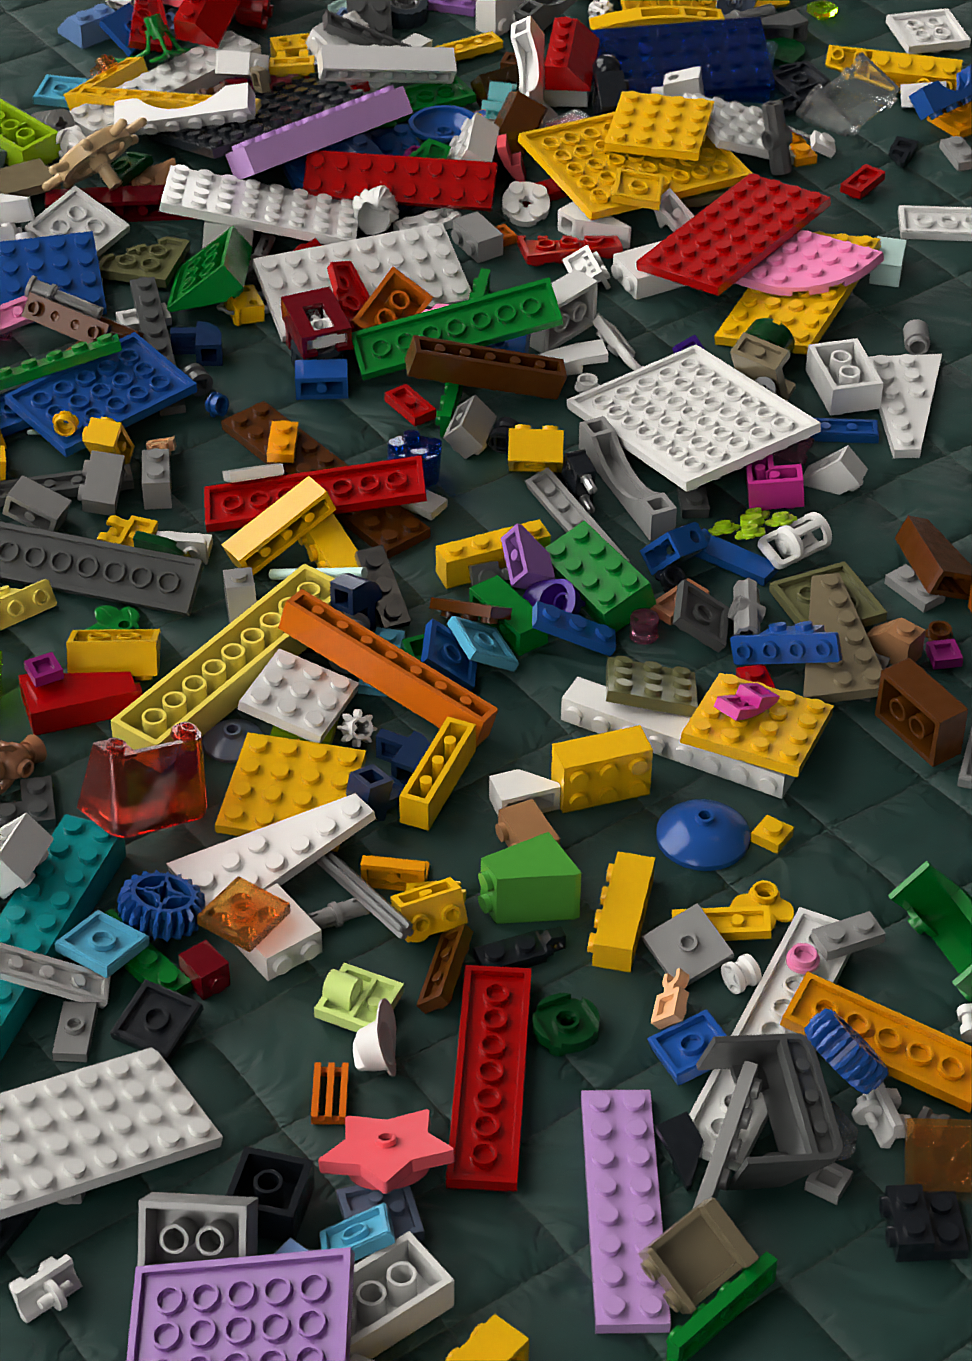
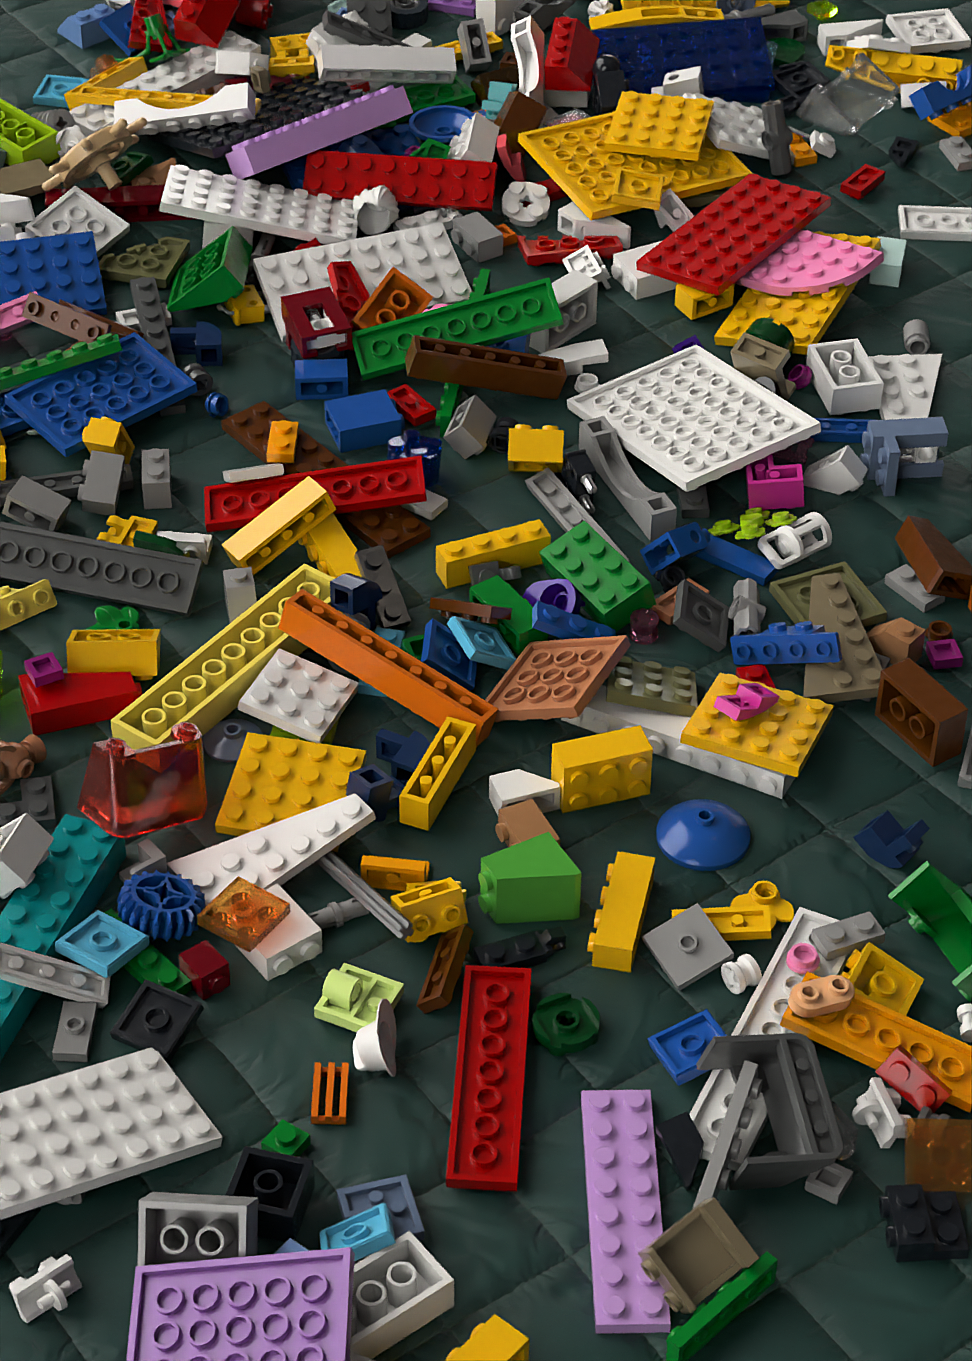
light grey pin [24,275,104,320] -> none
yellow plate [52,411,79,436] -> none
light nougat plate [146,436,177,455] -> none
light aqua bar [269,567,368,580] -> none
coral plate [318,1109,455,1194] -> none
white gear [337,709,377,747] -> none
medium lavender slope [501,523,555,590] -> none
white plate [592,313,644,371] -> none
light nougat plate [651,968,690,1030] -> none
yellow plate [750,815,794,854] -> none
blue gear [804,1008,888,1094] -> none
none -> light grey panel [119,838,167,882]
none -> green plate [261,1119,311,1157]
none -> blue brick [324,389,405,453]
none -> light grey brick [457,18,492,73]
none -> nougat plate [485,635,631,722]
none -> yellow brick [674,283,734,320]
none -> magenta plate [787,364,812,389]
none -> light nougat plate [788,975,855,1018]
none -> white slope [817,19,883,56]
none -> yellow plate [840,942,924,1016]
none -> white plate [846,35,911,54]
none -> dark blue brick [853,810,930,868]
none -> sand blue brick [859,417,949,496]
none -> red plate [875,1044,952,1113]

